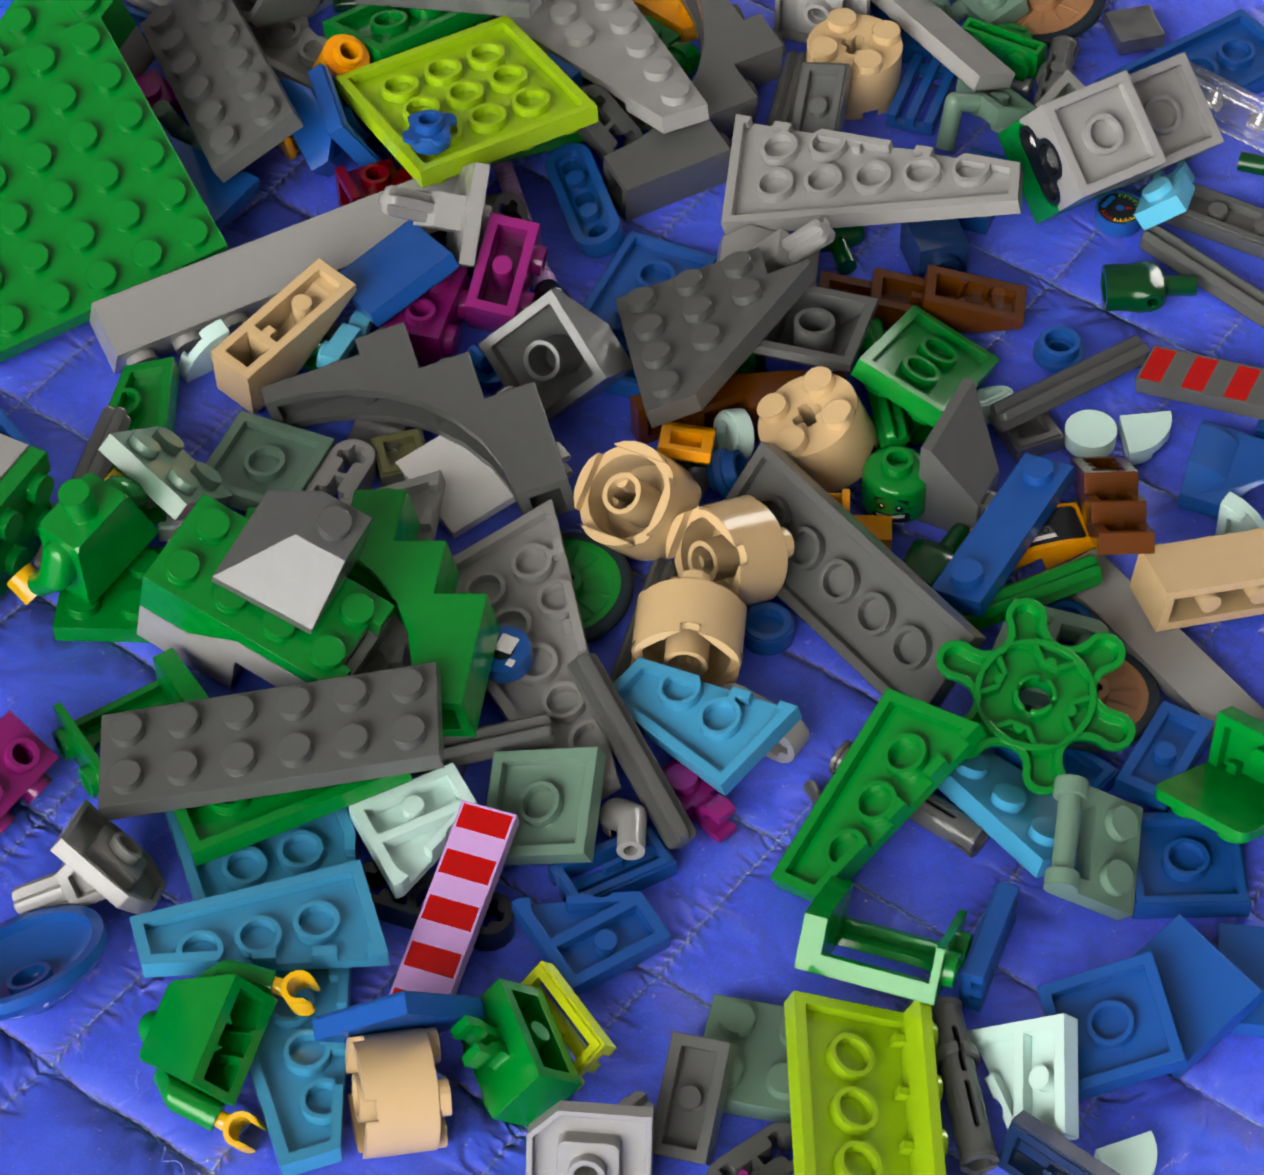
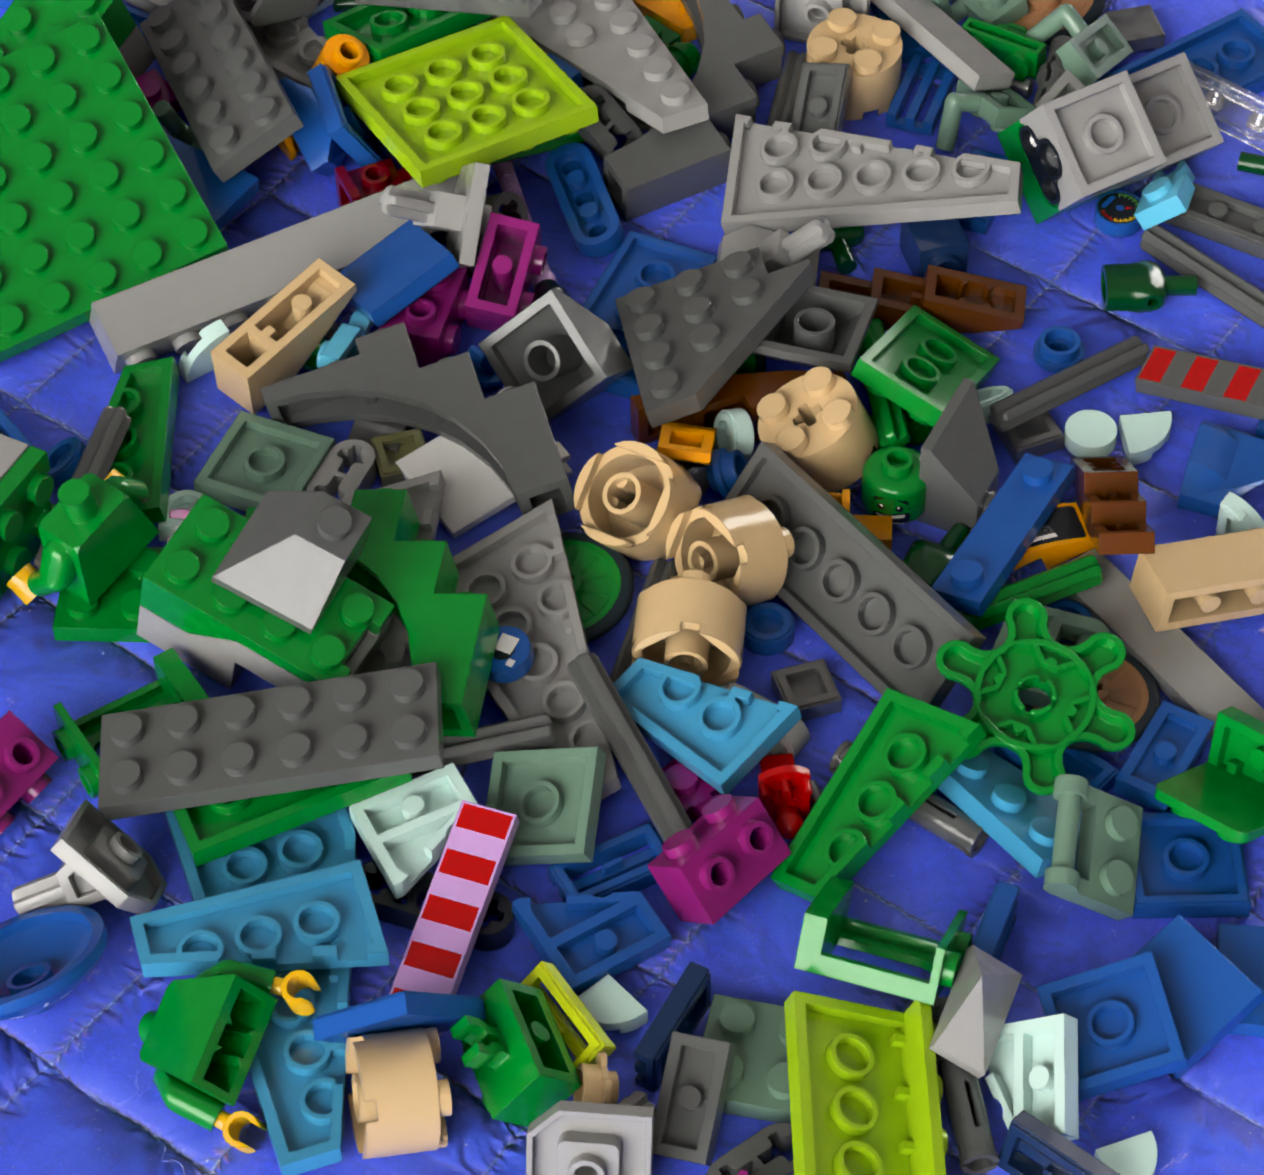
sand green plate [98,426,233,521] -> none
blue plate [402,110,457,155] -> none
light grey arm [598,797,647,860] -> none
none -> blue tile [47,437,86,489]
none -> light aqua tile [564,974,648,1033]
none -> tan plate [573,1052,619,1104]
none -> dark blue tile [634,962,711,1093]
none -> magenta brick [647,794,791,925]
none -> red piece [758,753,813,840]
none -> flat silver tile [771,658,842,721]
none -> light grey slope [928,945,1023,1079]
none -> sand green plate [1026,3,1134,87]

